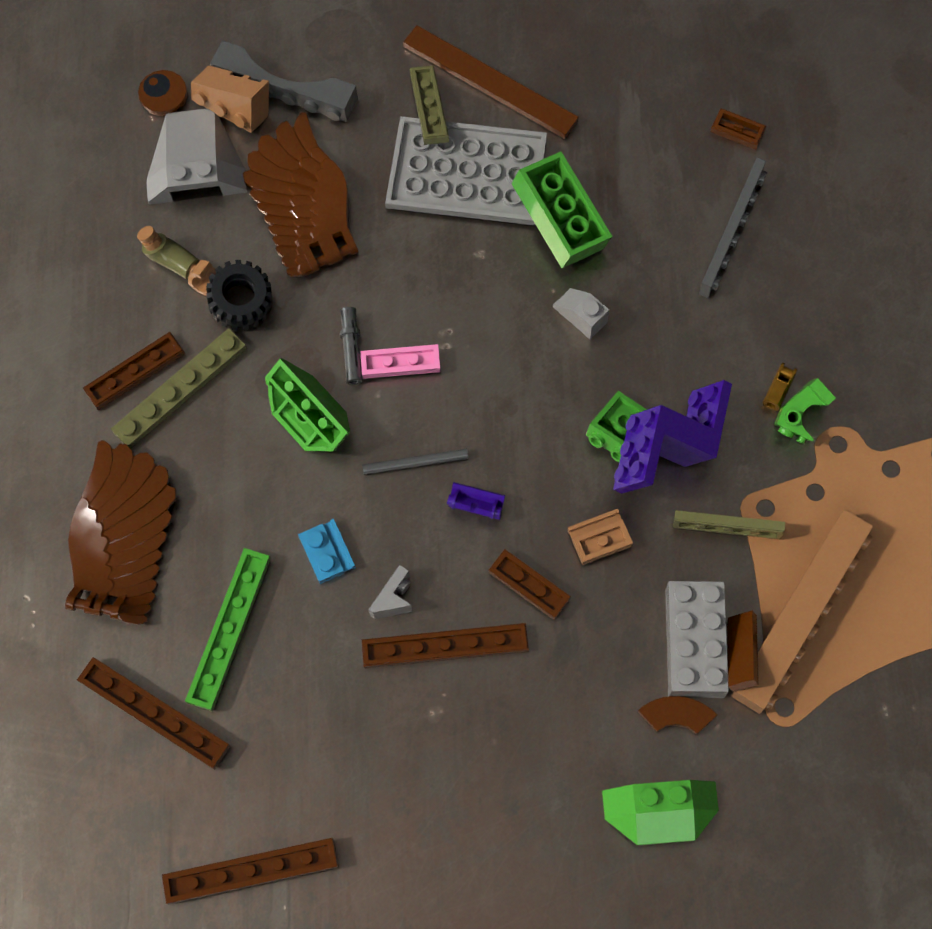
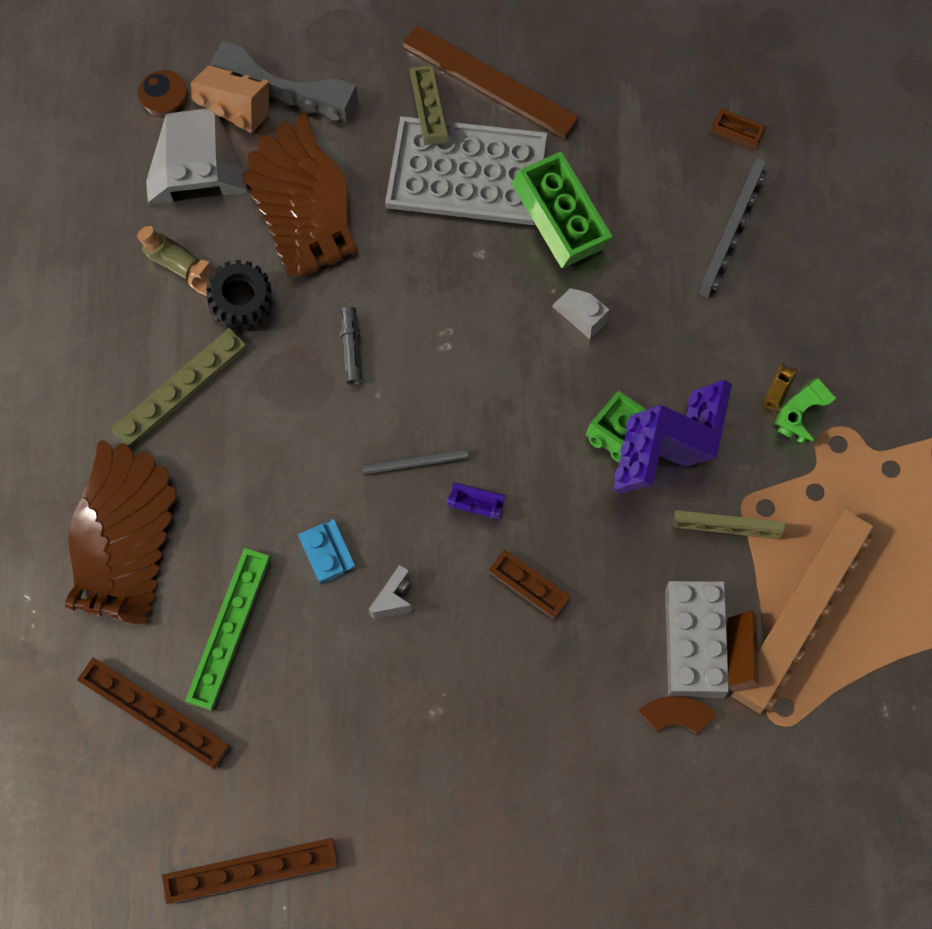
reddish brown tile [83,332,185,410] -> none
bright green wedge [265,358,350,451] -> none
bright pink plate [361,344,441,379] -> none
reddish brown tile [362,623,529,668] -> none
medium nougat plate [568,509,633,565] -> none
bright green wedge [602,780,719,846] -> none

